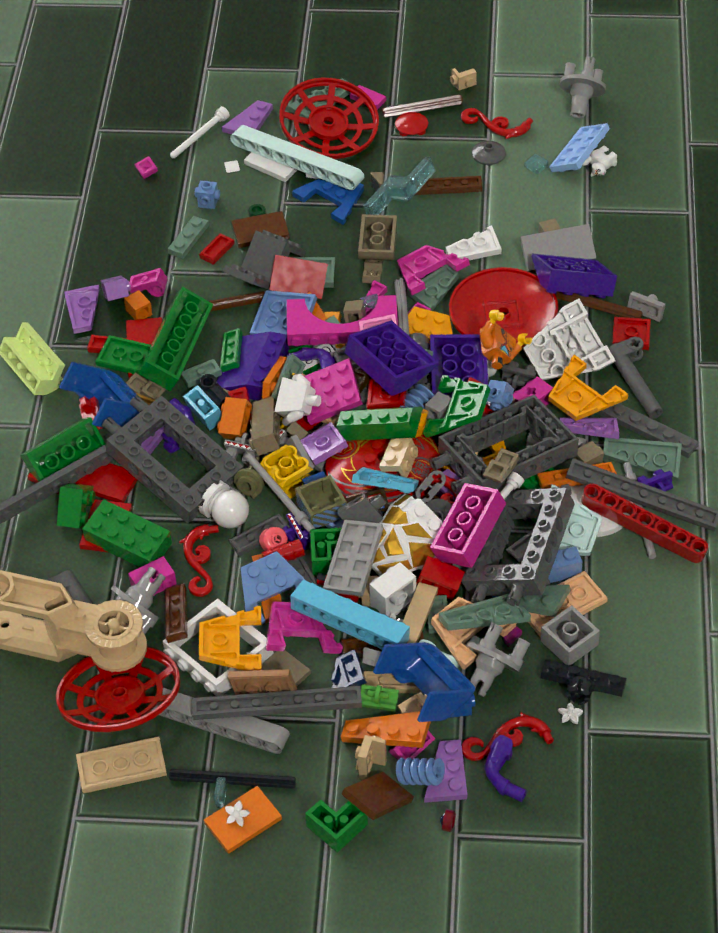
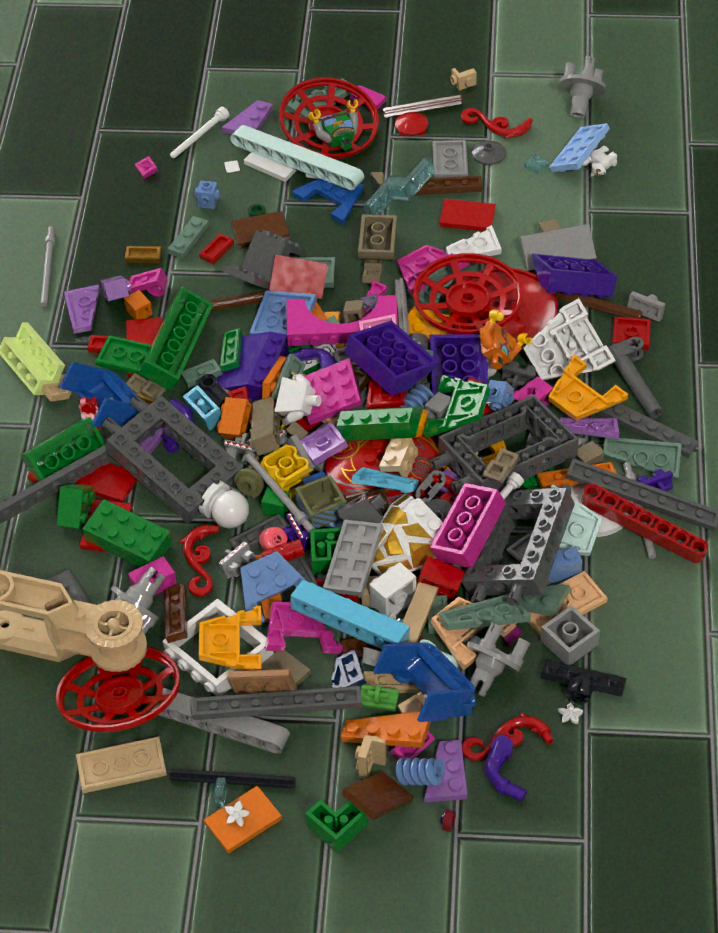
none -> light grey bar [40,226,56,307]
none -> tan bracket [41,374,71,402]
none -> pearl gold tile [125,246,162,263]
none -> light grey hips [219,541,256,579]
none -> green brick [261,487,290,519]
none -> torso [308,99,358,151]
none -> red dish [413,253,523,334]
none -> light grey tile [432,140,468,178]
none -> red tile [439,199,496,231]

